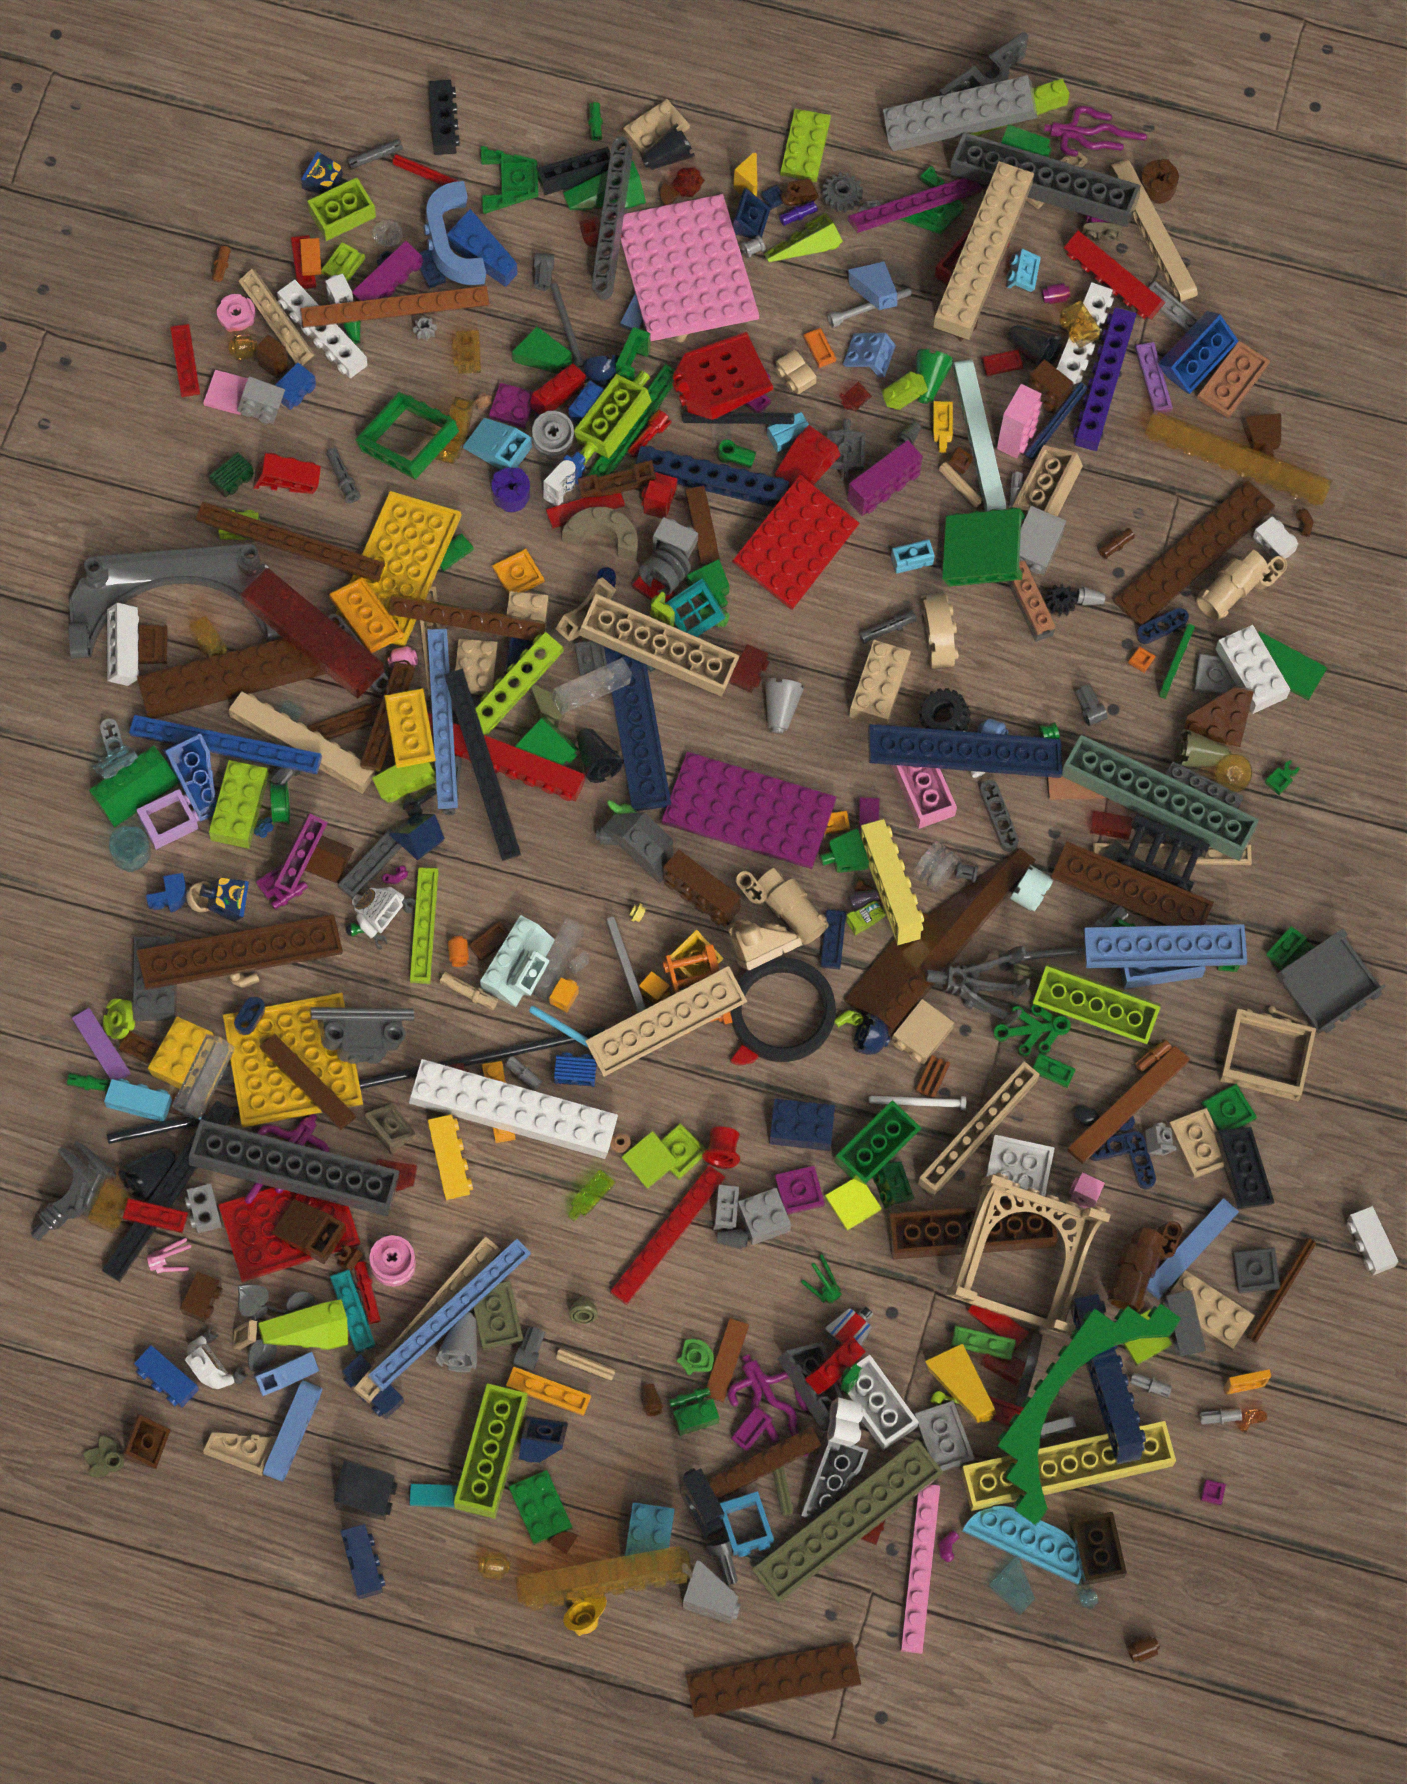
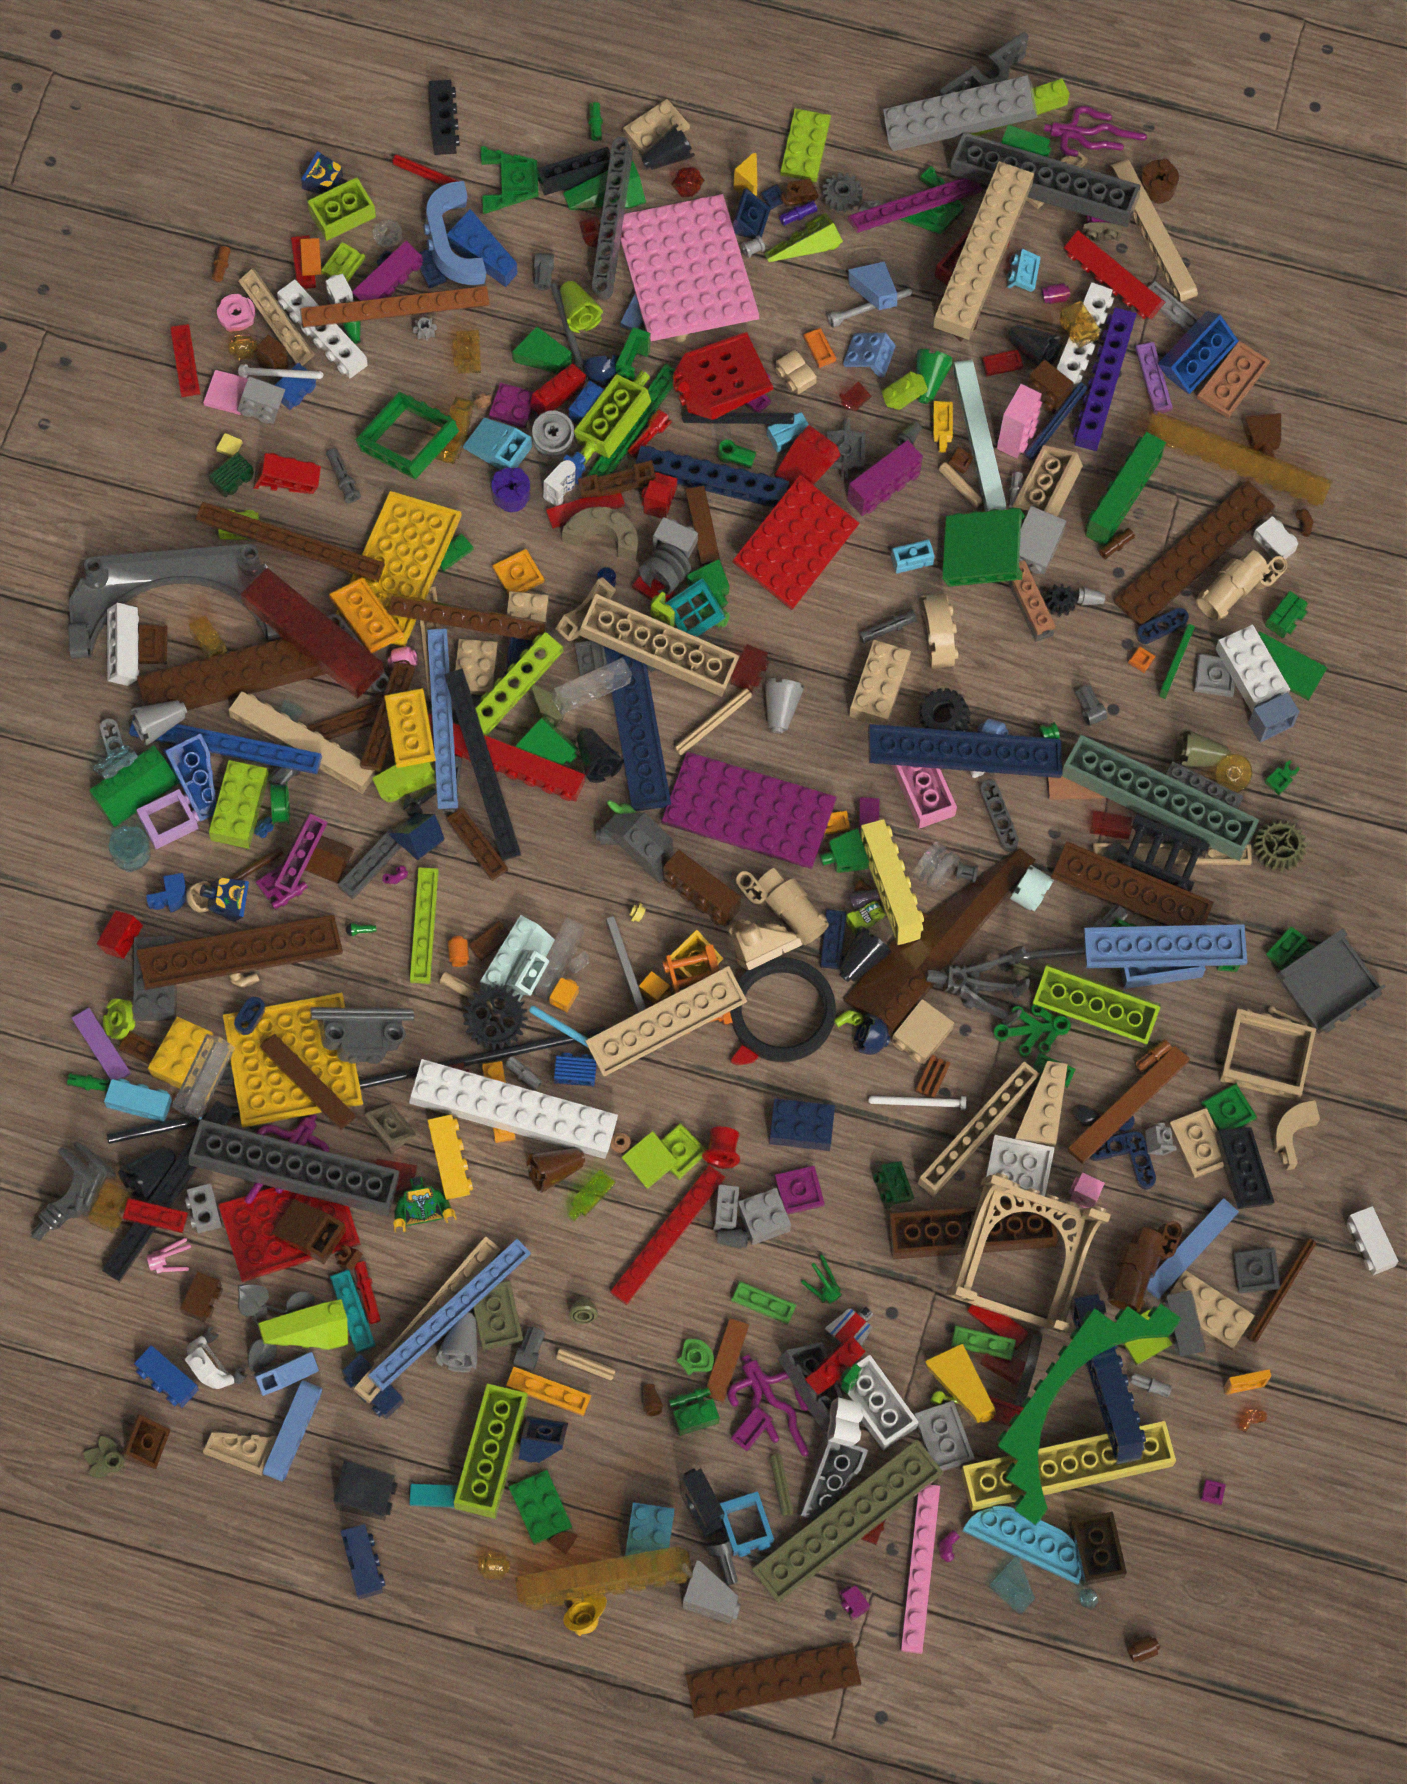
tan tile [233,1320,257,1350] -> none
dark grey pin [347,138,403,170] -> none
white torso [352,887,416,950] -> none
bright pink wheel [369,1235,416,1287] -> none
reddish brown tile [660,183,679,206] -> none
reddish brown plate [708,1426,822,1500] -> none
neon yellow tile [825,1179,882,1230] -> none
green slope [834,1100,922,1185] -> none
light grey beam [1040,1417,1077,1439] -> none
reddish brown plate [1184,685,1254,747] -> none
light grey axle [1199,1408,1242,1425] -> none
none -> red brick [97,910,143,959]
none -> light grey cone [130,700,187,746]
none -> light yellow tile [216,433,242,457]
none -> reddish brown bar [229,847,284,880]
none -> white bar [238,364,323,379]
none -> torso [393,1177,457,1232]
none -> reddish brown plate [446,807,508,881]
none -> black gear [463,984,528,1050]
none -> reddish brown cone [526,1148,585,1193]
none -> lime cone [560,281,603,333]
none -> tan axle [675,688,752,755]
none -> bright green tile [731,1281,796,1325]
none -> black cone [839,926,892,982]
none -> magenta brick [839,1585,870,1621]
none -> tan wedge [1015,1061,1068,1147]
none -> green brick [1085,431,1167,546]
none -> sand blue brick [1248,692,1300,743]
none -> olive gear [1253,819,1307,872]
none -> green brick [1265,591,1308,638]
none -> tan arch [1273,1100,1320,1170]

